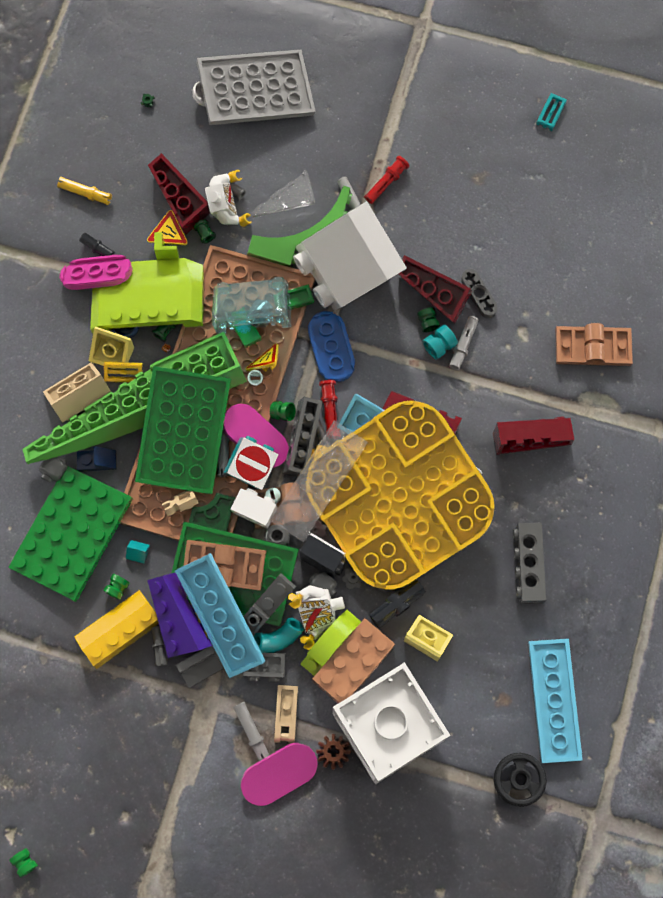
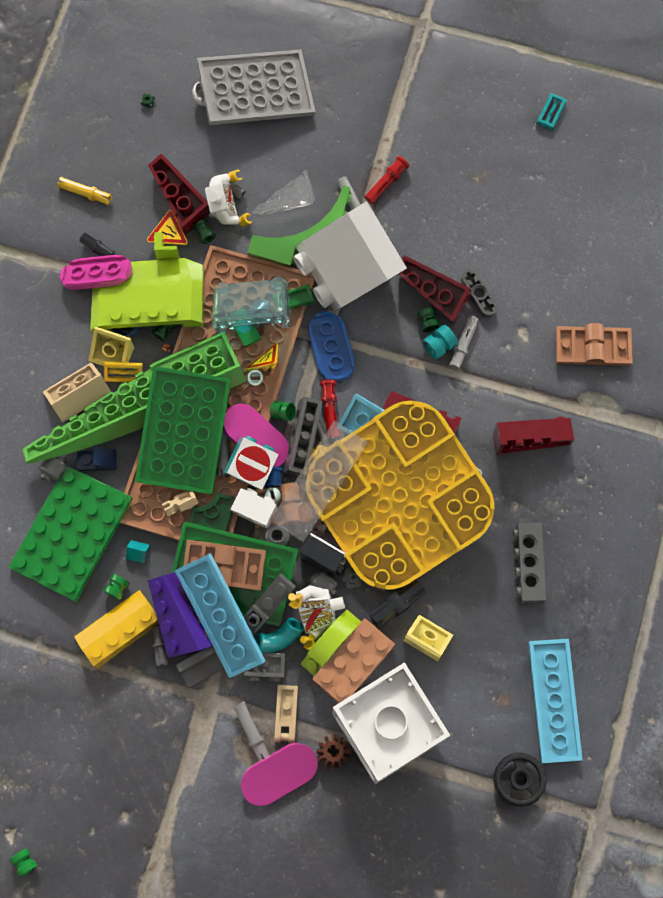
none -> blue bush [266,466,283,488]

